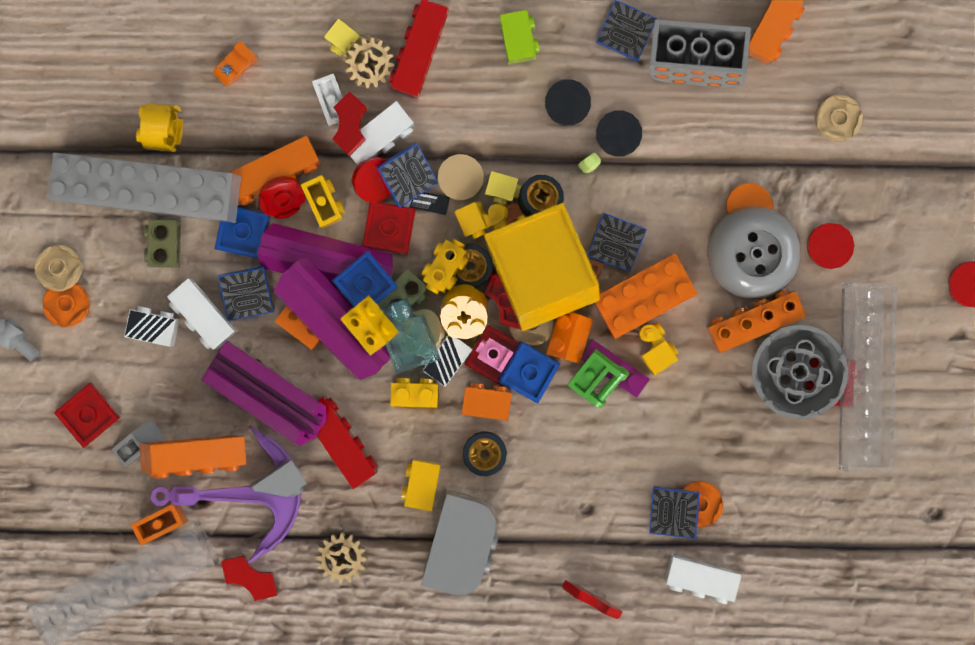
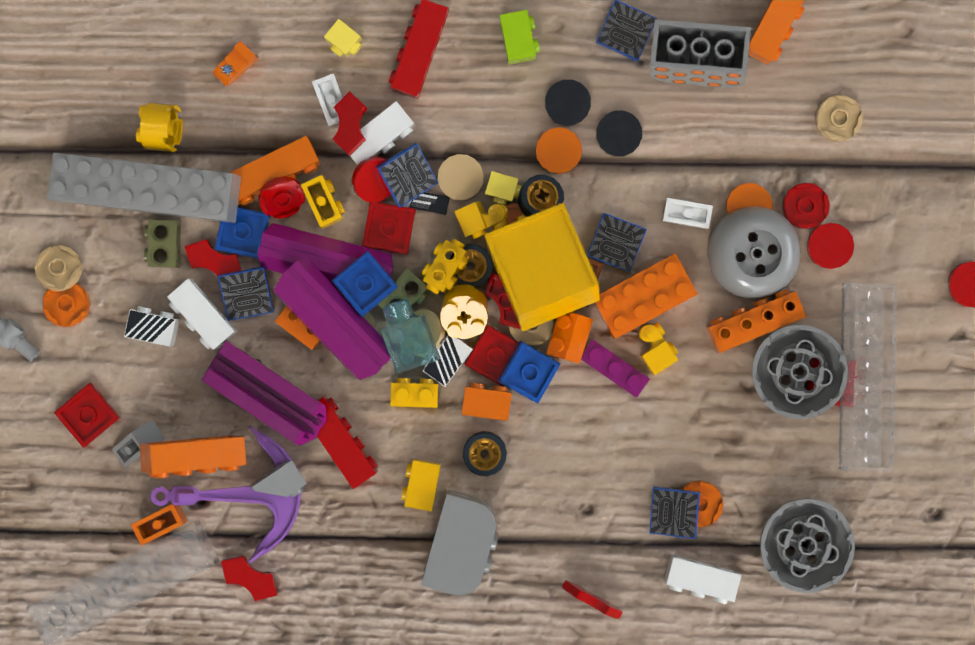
tan gear [316,532,367,584] -> none
yellow brick [341,296,399,356] -> none
tan gear [342,36,394,88] -> none
bright pink brick [476,338,514,372] -> none
bright green plate [567,349,629,408] -> none
yellowish green tile [578,153,601,174] -> none
none -> red tile [184,239,242,277]
none -> orange tile [535,127,582,174]
none -> white plate [662,198,713,229]
none -> light grey brick [760,498,855,593]
none -> red tile [782,182,830,229]

